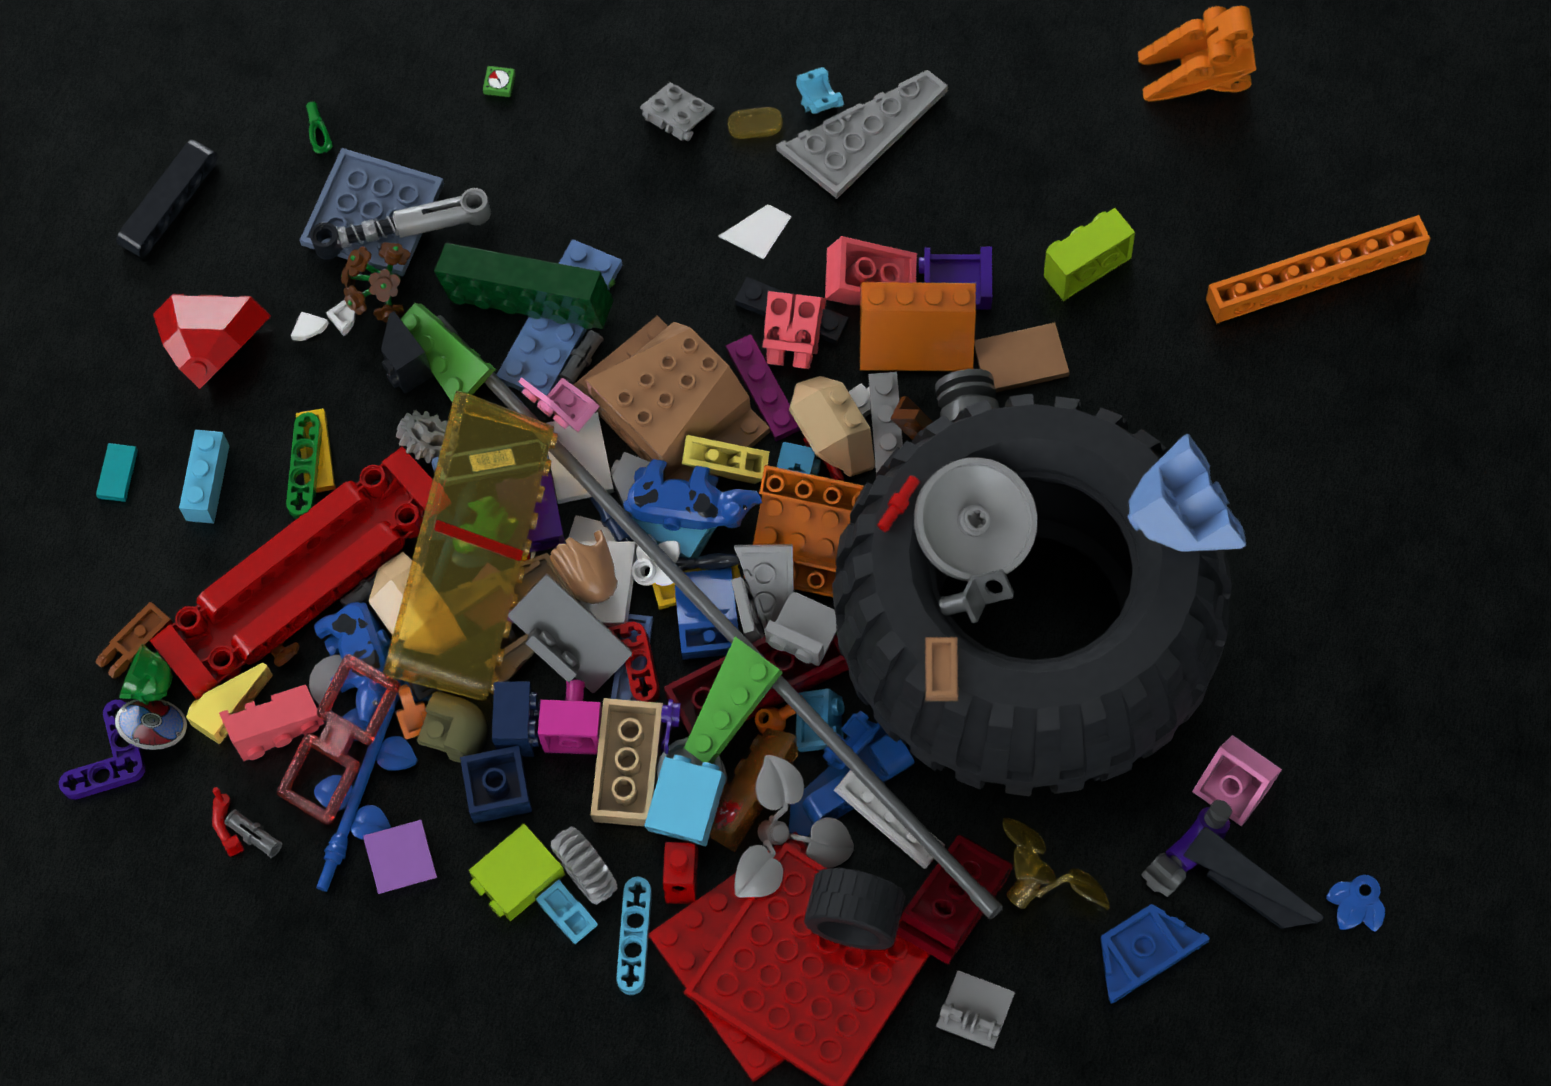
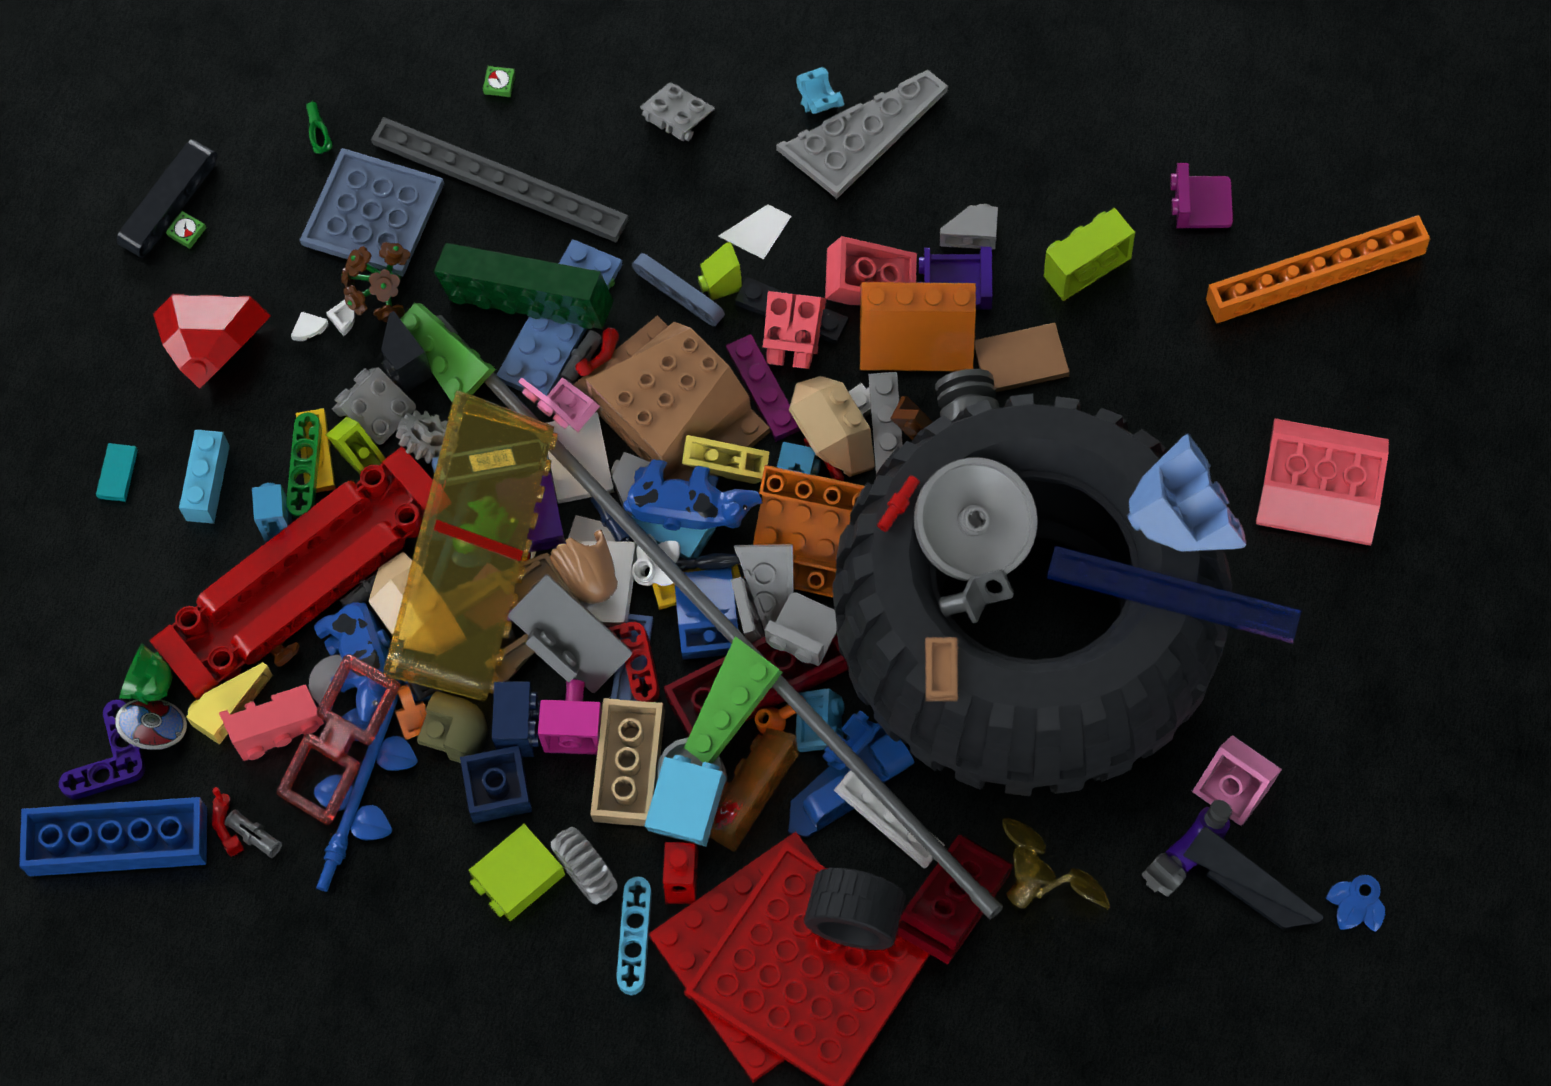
dark orange hinge [96,602,173,678] -> none
piece [310,188,491,260] -> none
medium lavender tile [363,820,437,894] -> none
medium azure slope [535,880,598,944] -> none
dark purple plate [660,699,681,754] -> none
clear yellow tile [728,107,782,139] -> none
light grey plant [734,755,854,897] -> none
light grey hinge [936,971,1015,1049] -> none
blue wing [1100,904,1210,1004] -> none
orange piece [1138,6,1257,102] -> none
none -> blue brick [19,797,207,876]
none -> tile [166,211,206,249]
none -> dark azure brick [252,483,292,541]
none -> lime slope [325,417,386,474]
none -> light grey bracket [332,367,416,445]
none -> dark grey plate [371,117,629,243]
none -> red piece [575,328,619,376]
none -> sand blue beam [632,253,725,326]
none -> lime slope [698,242,742,300]
none -> light grey slope [940,204,998,249]
none -> clear blue tile [1047,546,1301,643]
none -> magenta bracket [1170,163,1233,228]
none -> coral slope [1256,418,1389,546]

